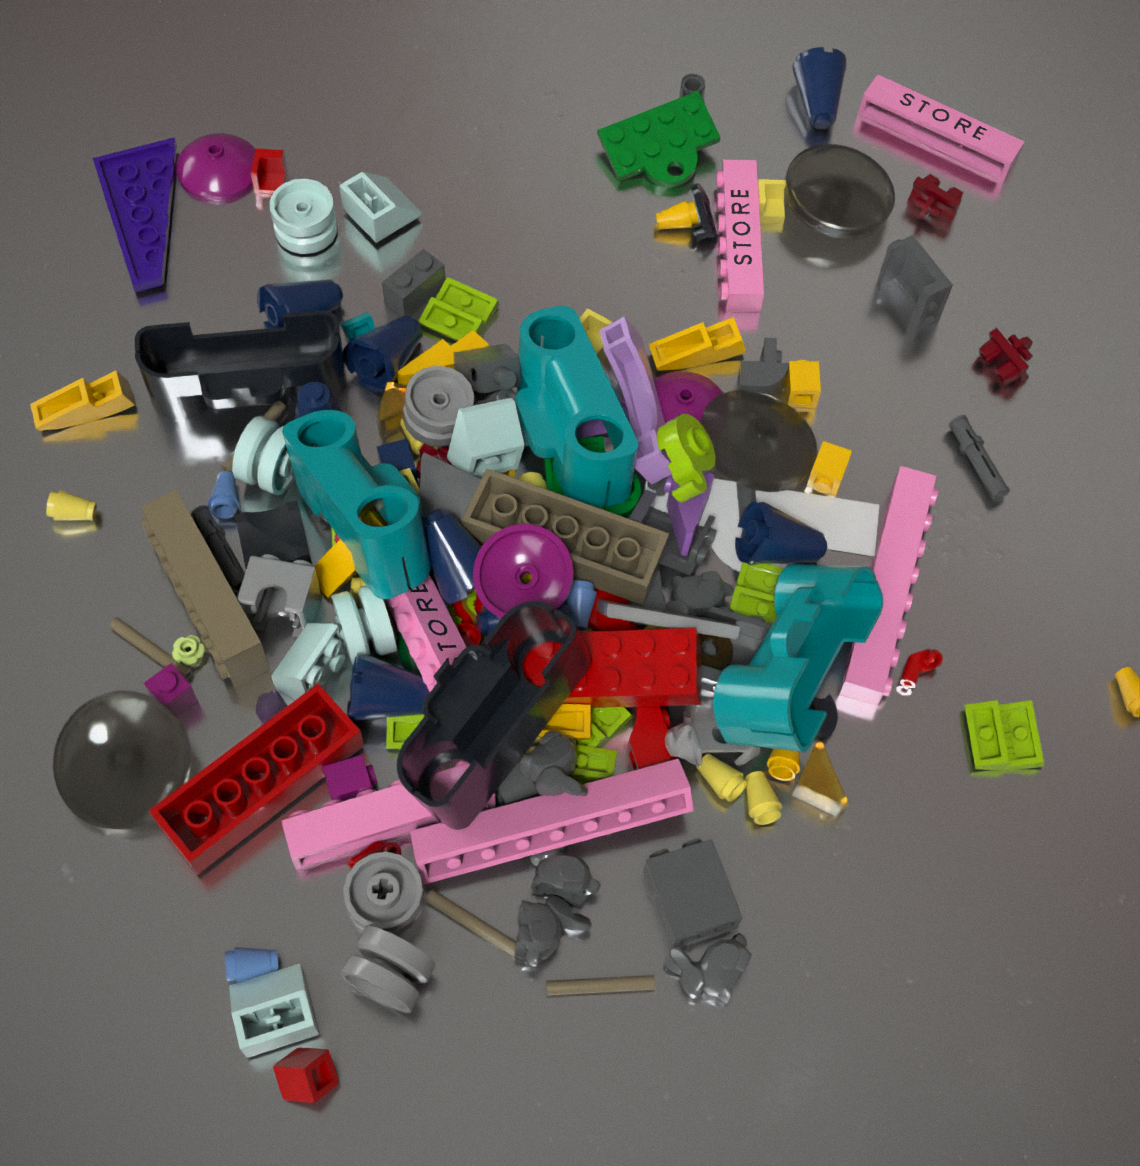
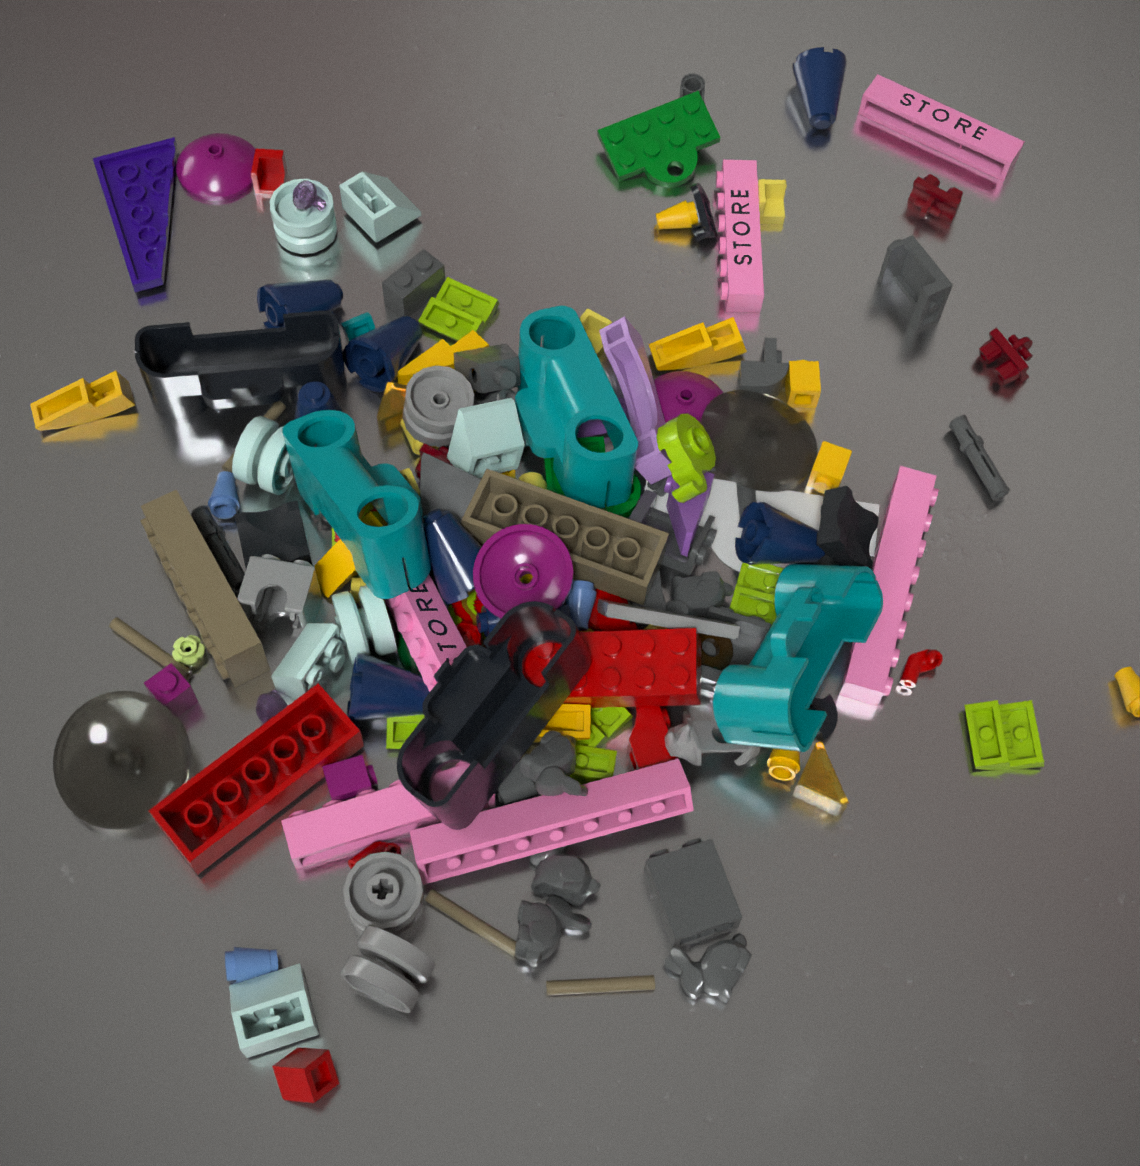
light yellow cone [46,490,97,521] -> none
dark blue panel [376,439,418,484] -> none
light yellow cone [696,753,747,802] -> none
light yellow cone [745,771,782,825] -> none
clear smoke dish [784,144,895,239] -> none
none -> clear purple plate [293,180,326,211]
none -> black brick [817,486,879,570]

